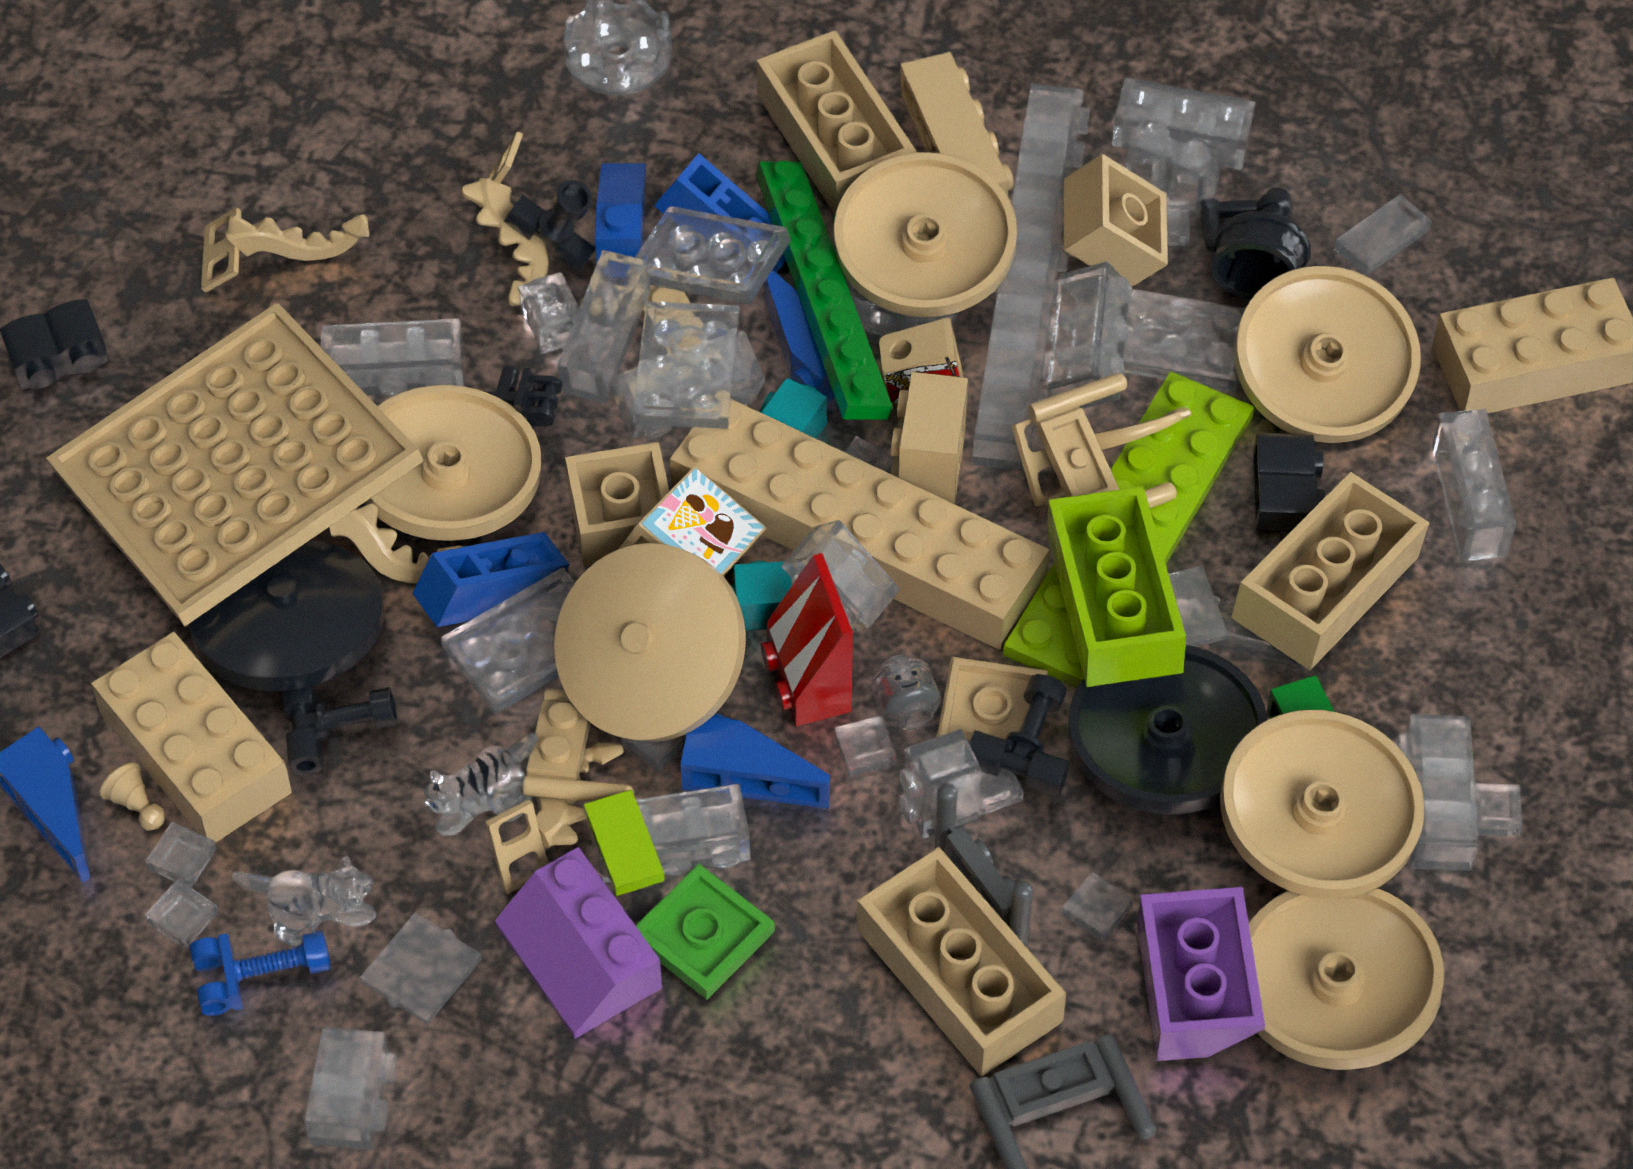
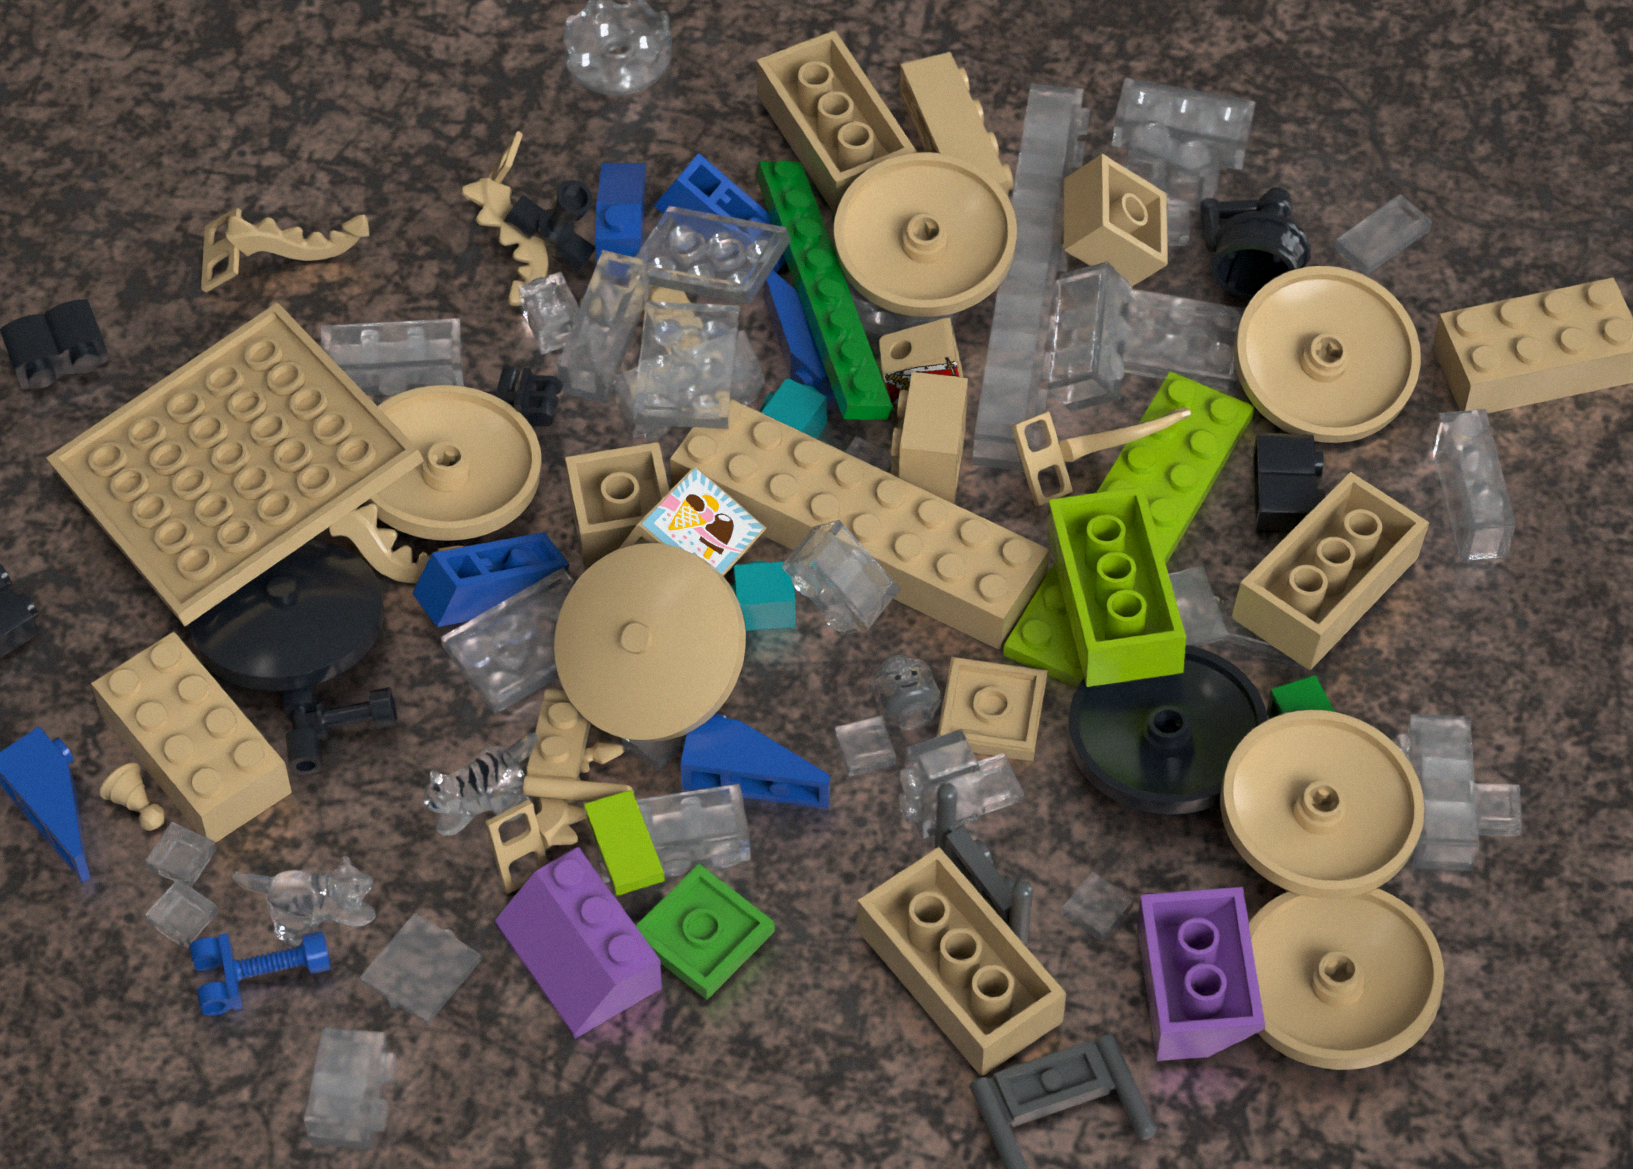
red slope [760,553,853,727] -> none
black bar [965,674,1069,797] -> none
tan plate [1028,373,1177,508] -> none

